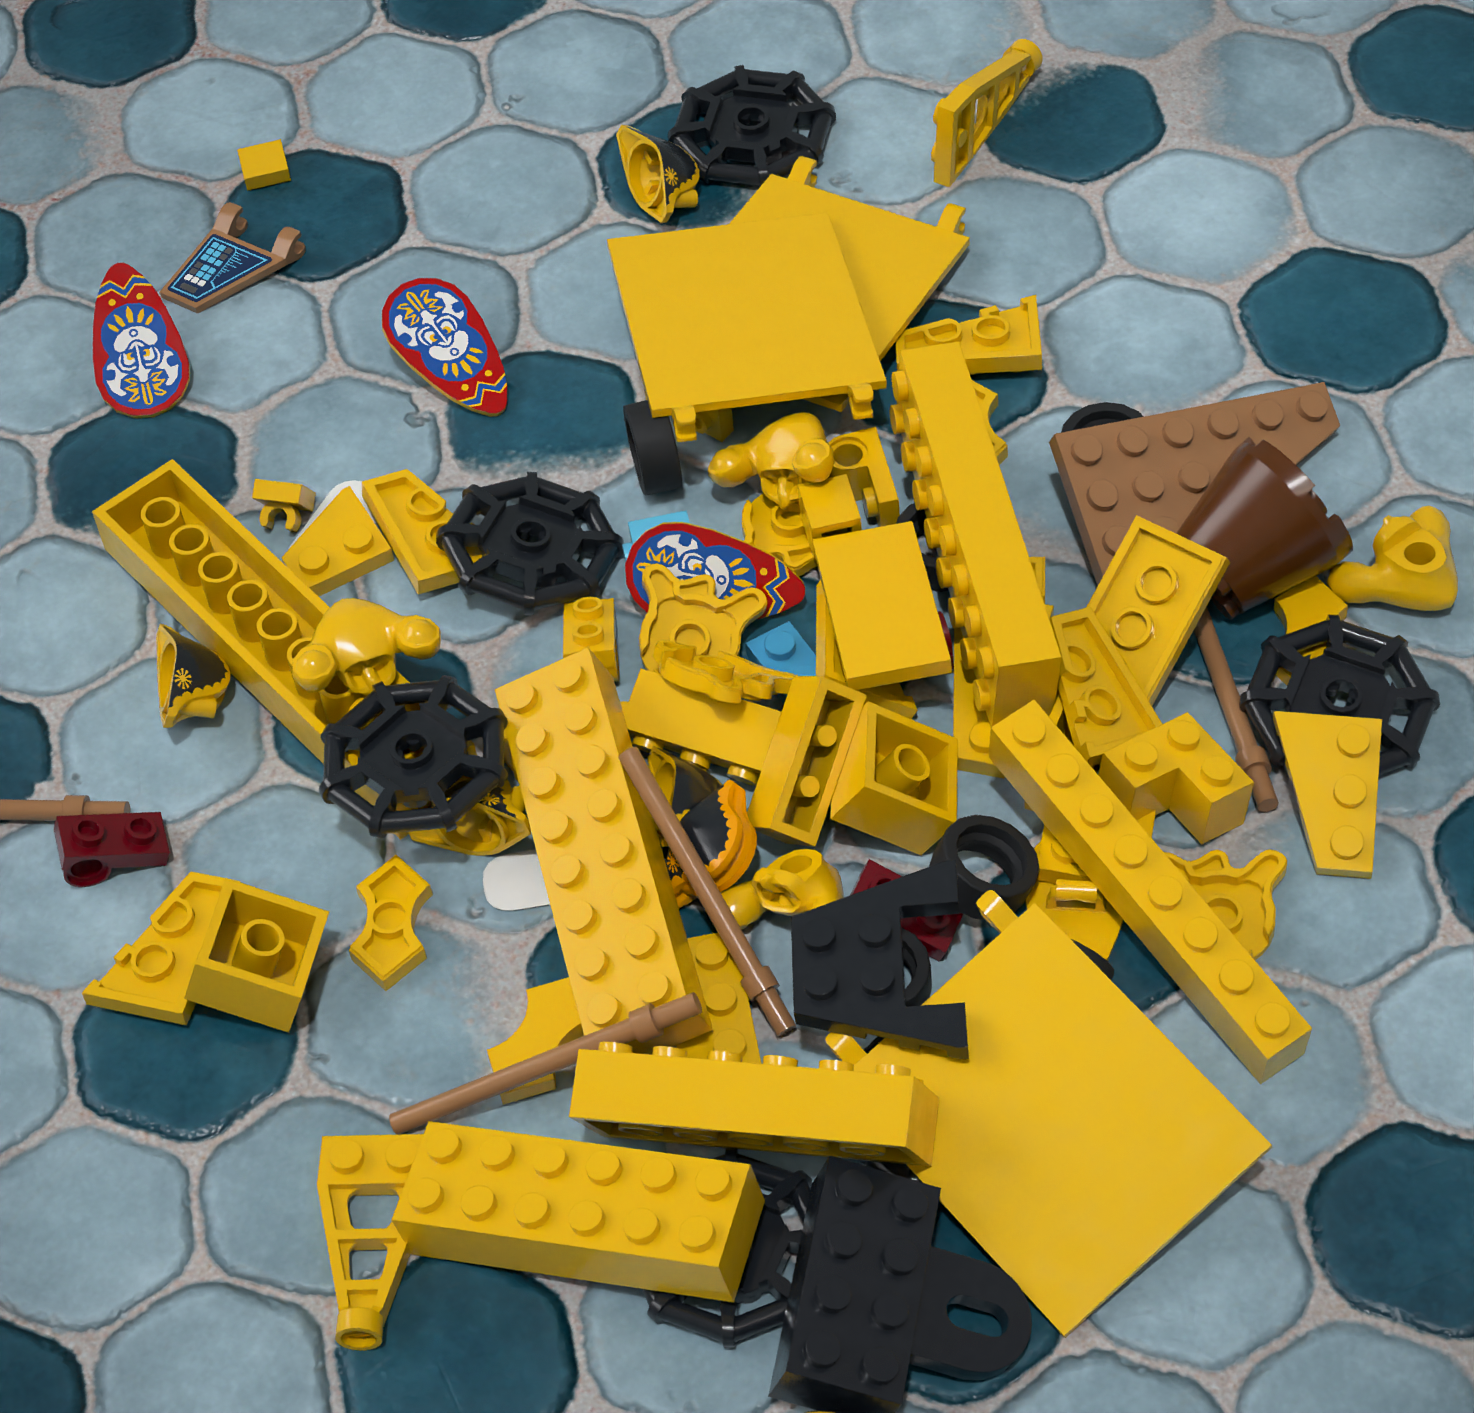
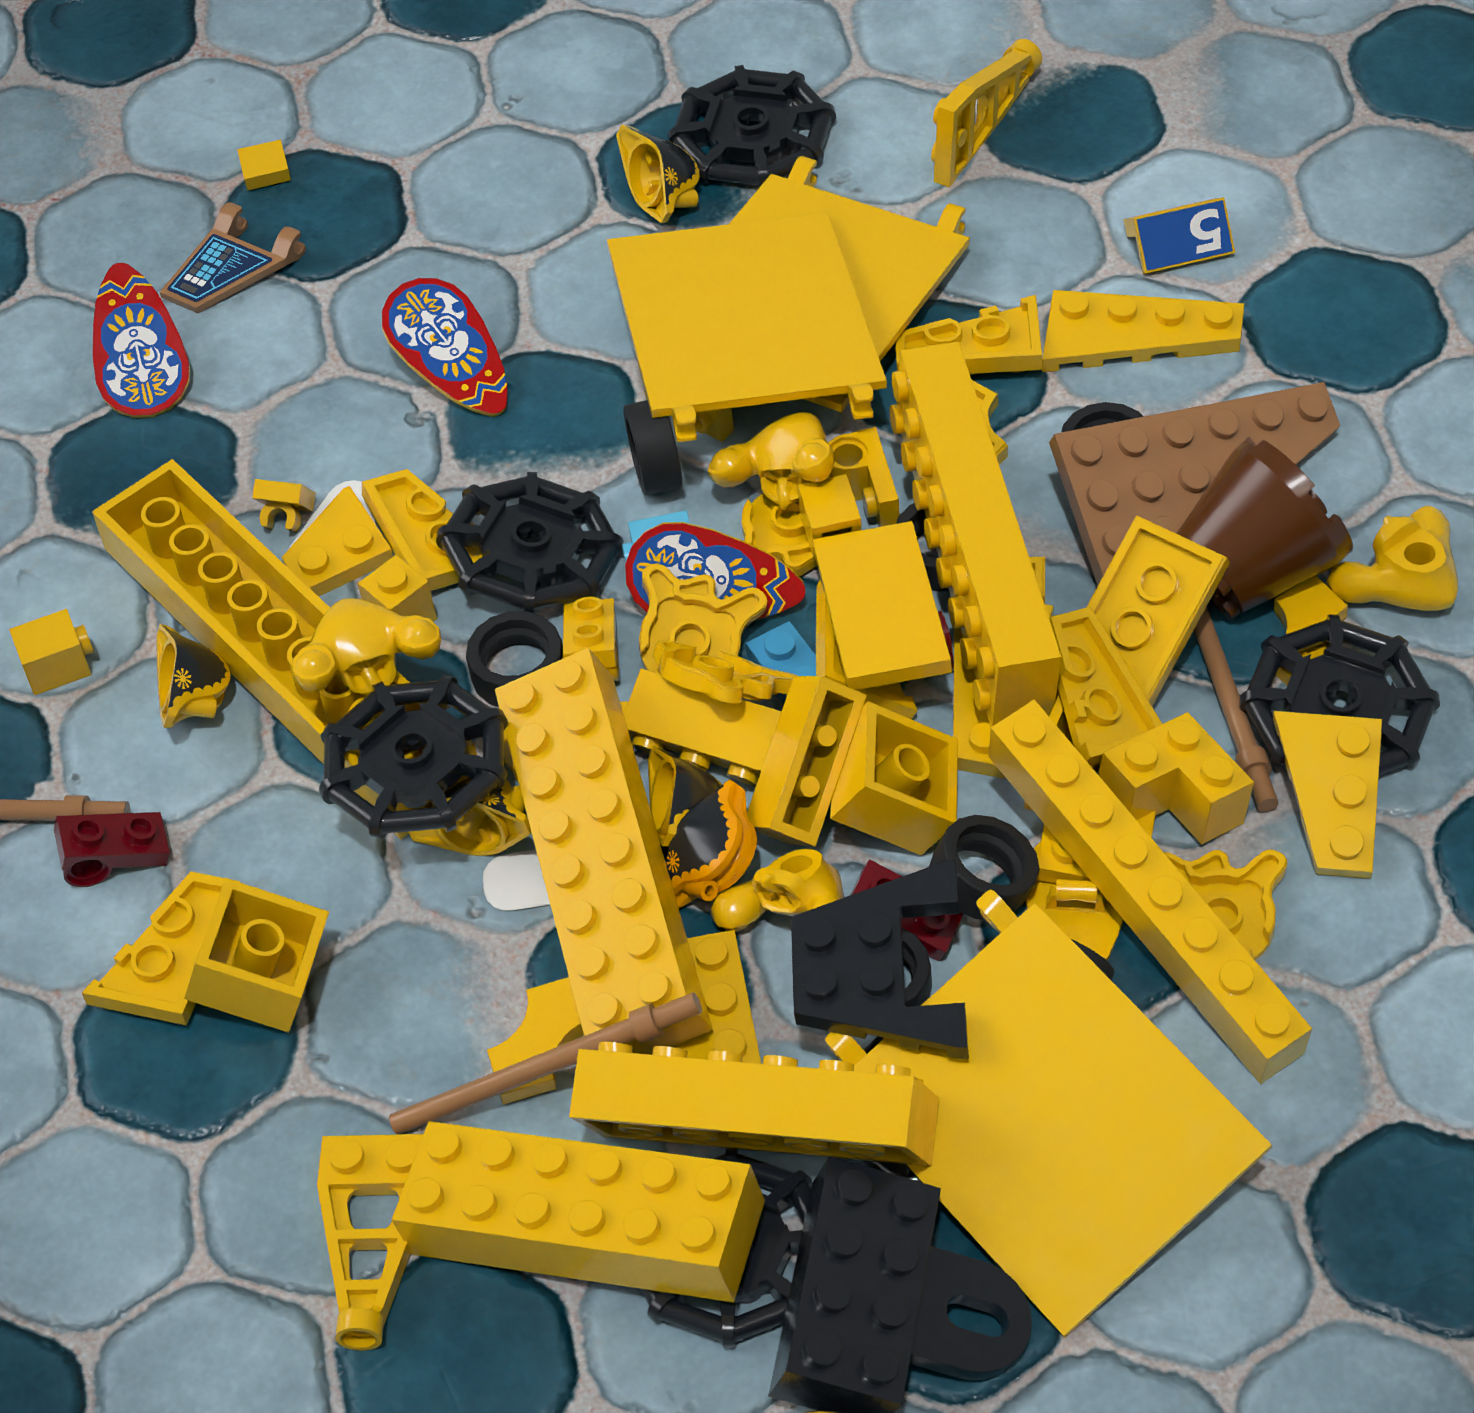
yellow tile [349,855,433,991] -> none
medium nougat bar [618,747,796,1037] -> none
none -> yellow brick [9,609,94,696]
none -> yellow brick [358,555,437,622]
none -> black tyre [466,611,563,707]
none -> yellow wing [1042,290,1244,373]
none -> blue panel [1123,197,1235,274]

